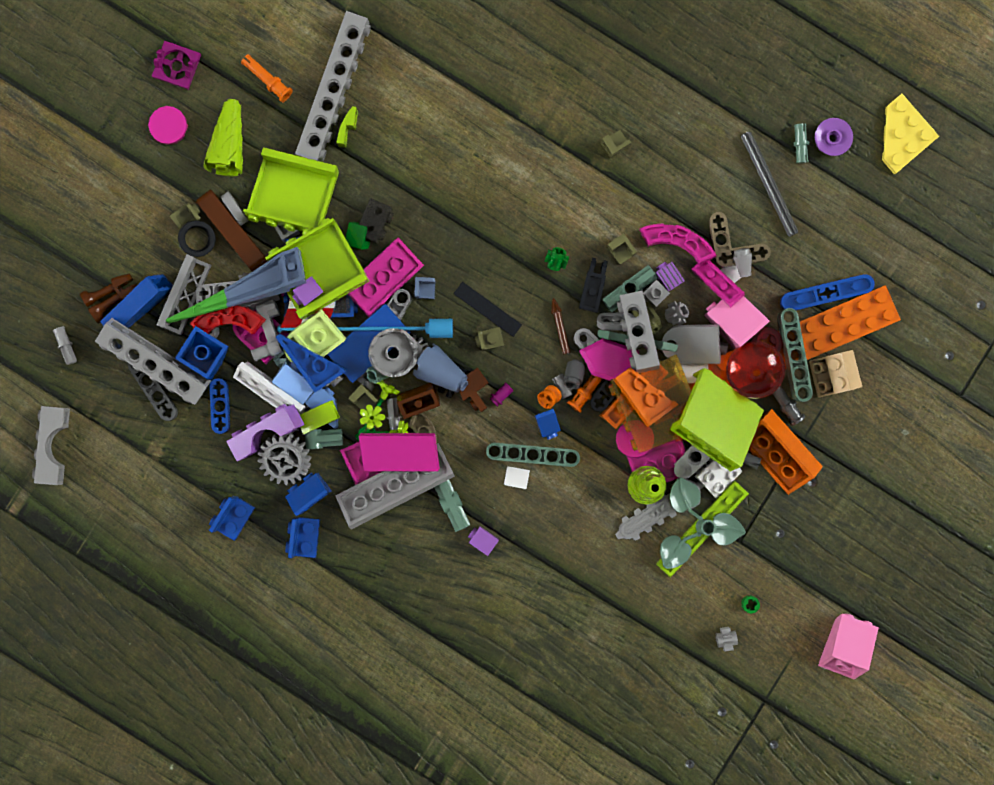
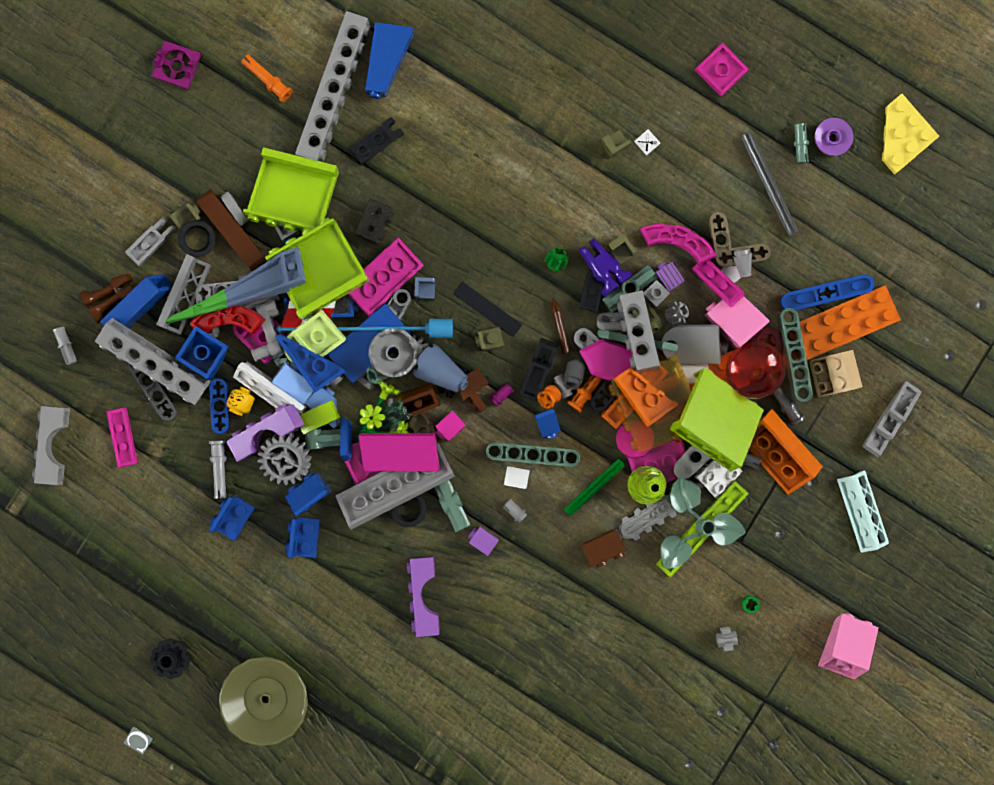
dark pink tile [148,106,188,145] -> none
lime cone [203,99,243,176] -> none
medium lavender brick [292,276,323,307] -> none
lime slope [337,106,358,148] -> none
green panel [346,222,370,249] -> none
olive panel [348,384,379,410] -> none
none -> dark pink tile [106,408,138,468]
none -> light grey sticker [124,727,153,755]
none -> light grey hinge [125,217,176,267]
none -> black plant [150,639,191,679]
none -> light grey pin [209,440,227,499]
none -> olive dish [219,656,308,746]
none -> yellow head [226,387,255,416]
none -> blue tile [340,418,352,461]
none -> black plate [351,117,404,165]
none -> blue slope [365,22,414,99]
none -> clear green tile [378,400,411,431]
none -> black tyre [391,494,427,527]
none -> medium lavender arch [407,556,440,637]
none -> dark pink brick [435,411,466,441]
none -> light grey pin [502,499,527,523]
none -> black slope [519,338,559,402]
none -> green axle [564,459,625,516]
none -> dark purple piece [579,238,632,297]
none -> reddish brown brick [581,528,627,568]
none -> white sticker [634,129,660,156]
none -> dark pink tile [695,43,749,97]
none -> light aqua fence [837,470,889,553]
none -> light grey slope [862,381,922,457]

